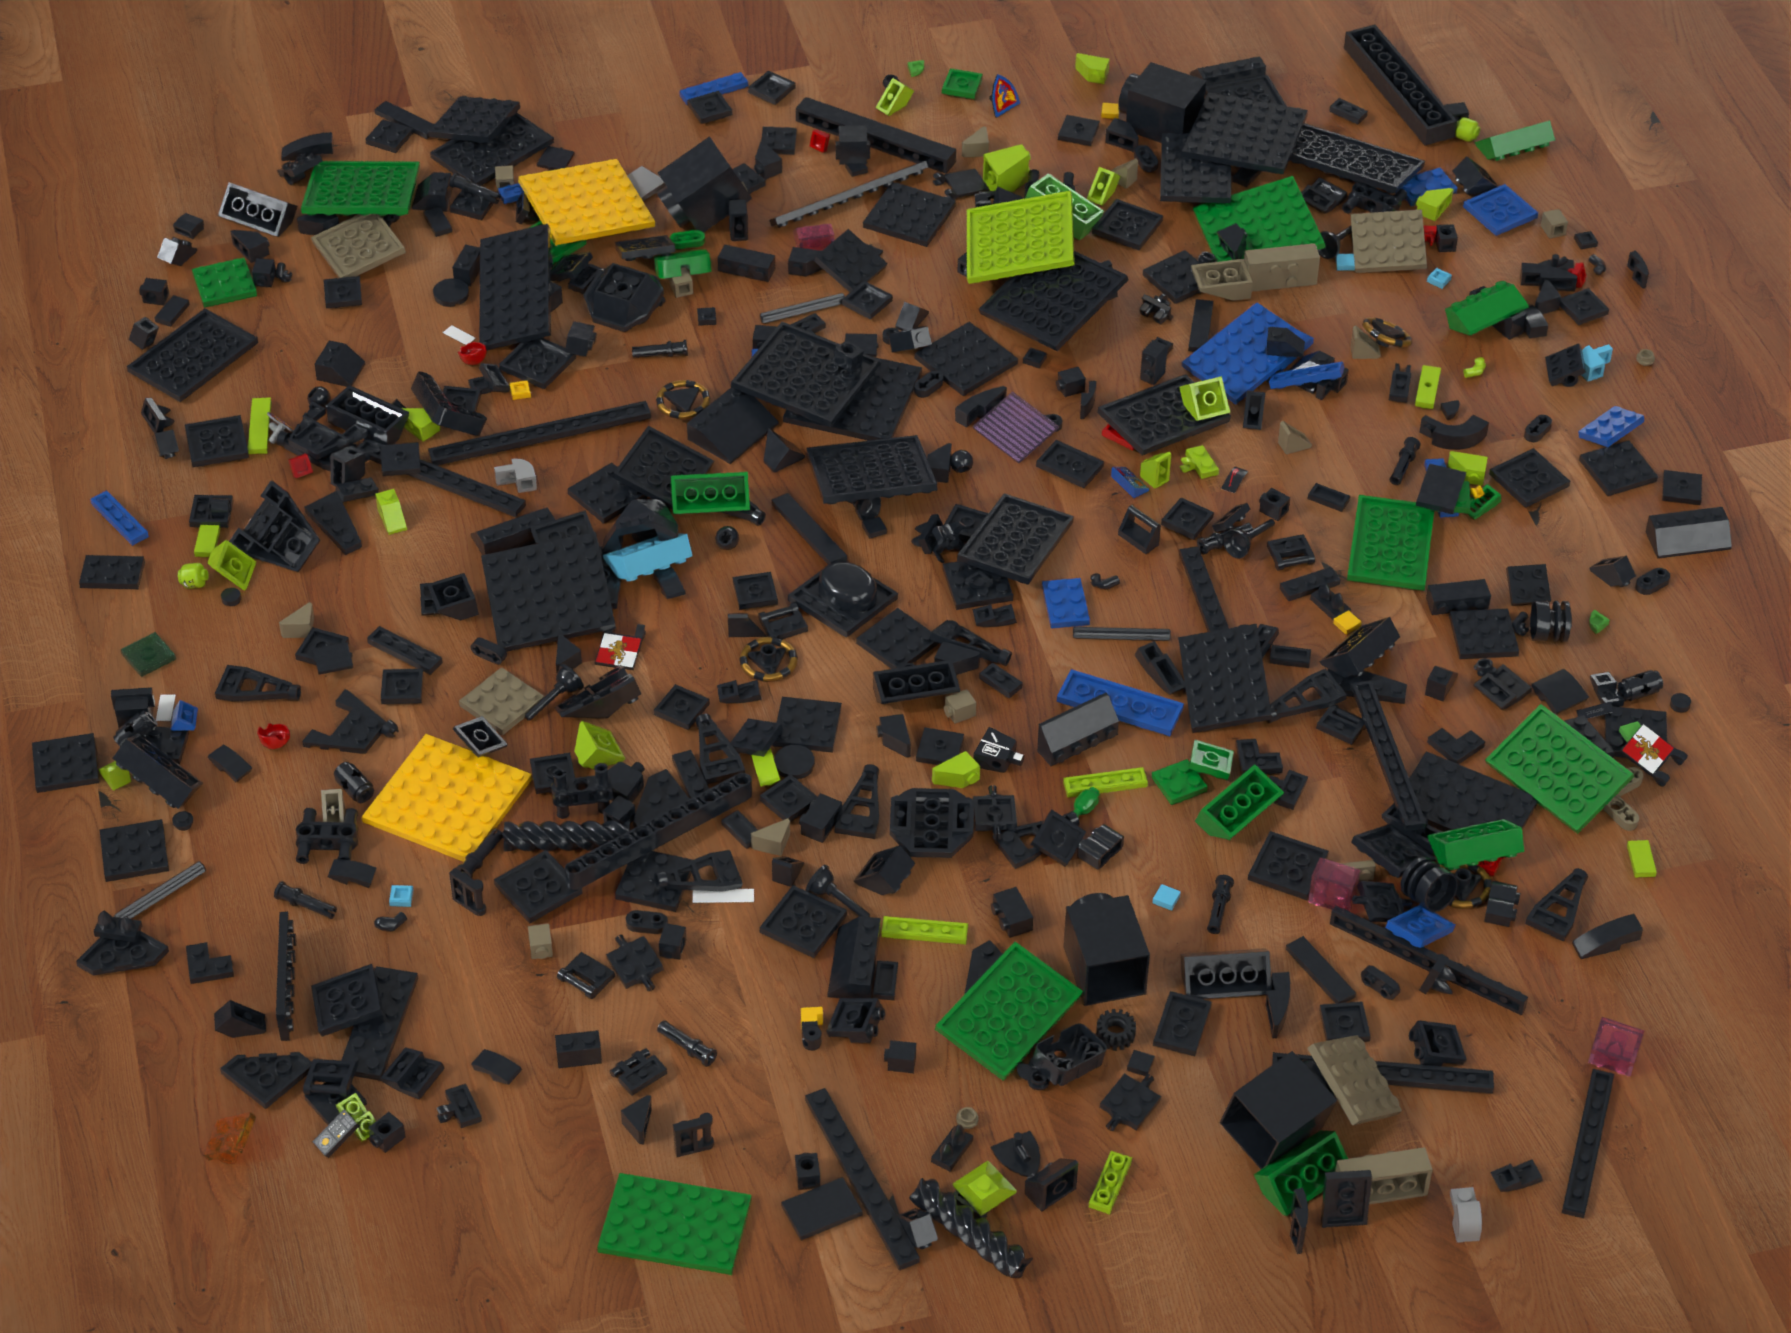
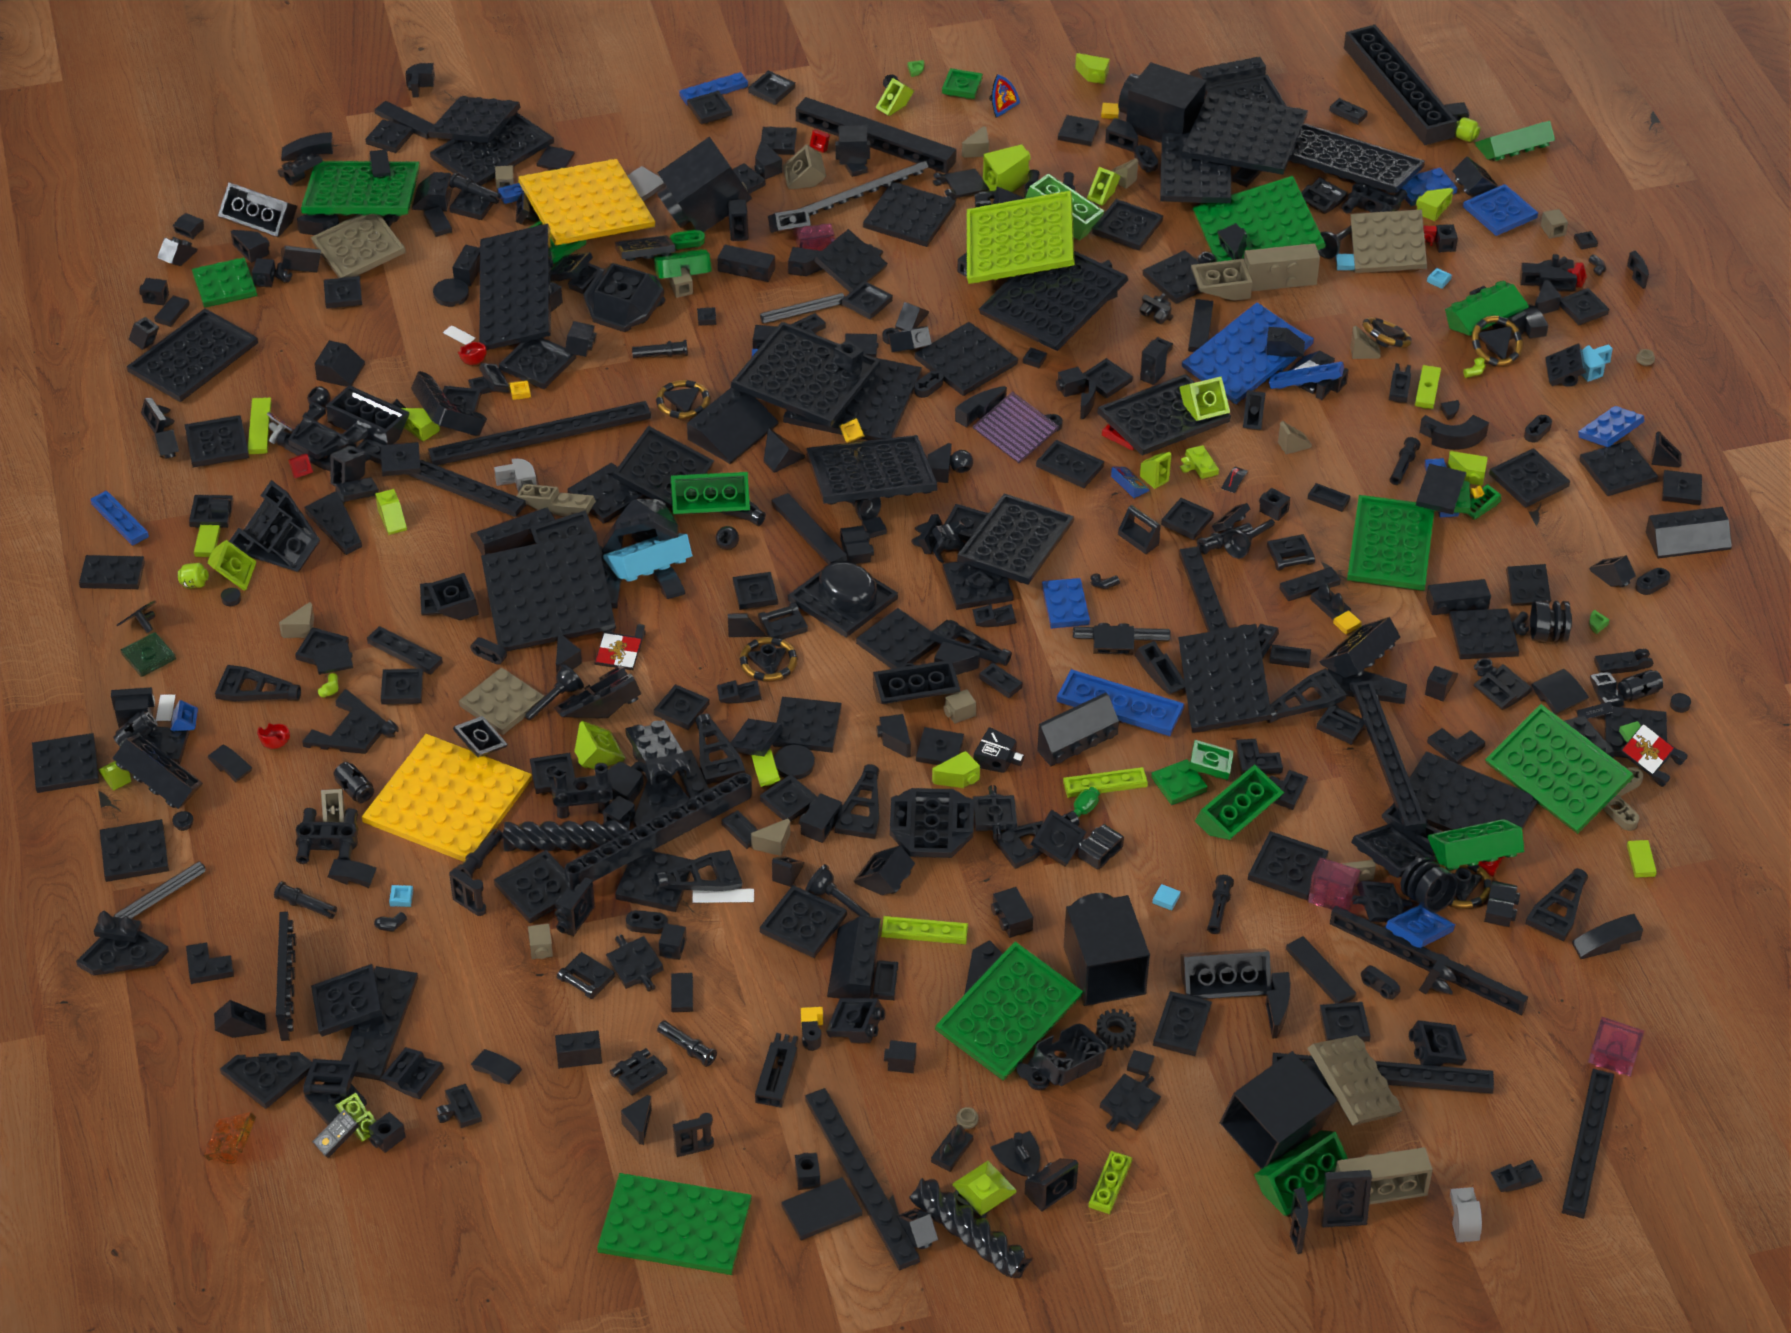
none -> black shield [117,601,157,633]
none -> black slope [281,246,321,273]
none -> lime arm [318,673,339,698]
none -> black slope [369,149,391,178]
none -> black brick [405,63,435,98]
none -> dark tan slope [516,484,595,517]
none -> black plate [555,877,595,937]
none -> black piece [625,720,691,785]
none -> black tile [671,973,693,1012]
none -> black hinge [755,1033,798,1108]
none -> black brick [768,208,811,233]
none -> dark tan slope [783,144,826,189]
none -> yellow tile [840,418,864,443]
none -> black brick [840,525,874,564]
none -> black plate [1083,358,1133,399]
none -> black brick [1093,623,1134,655]
none -> black piece [1472,316,1523,366]
none -> black hinge [1594,648,1654,674]
none -> black slope [1652,431,1681,468]

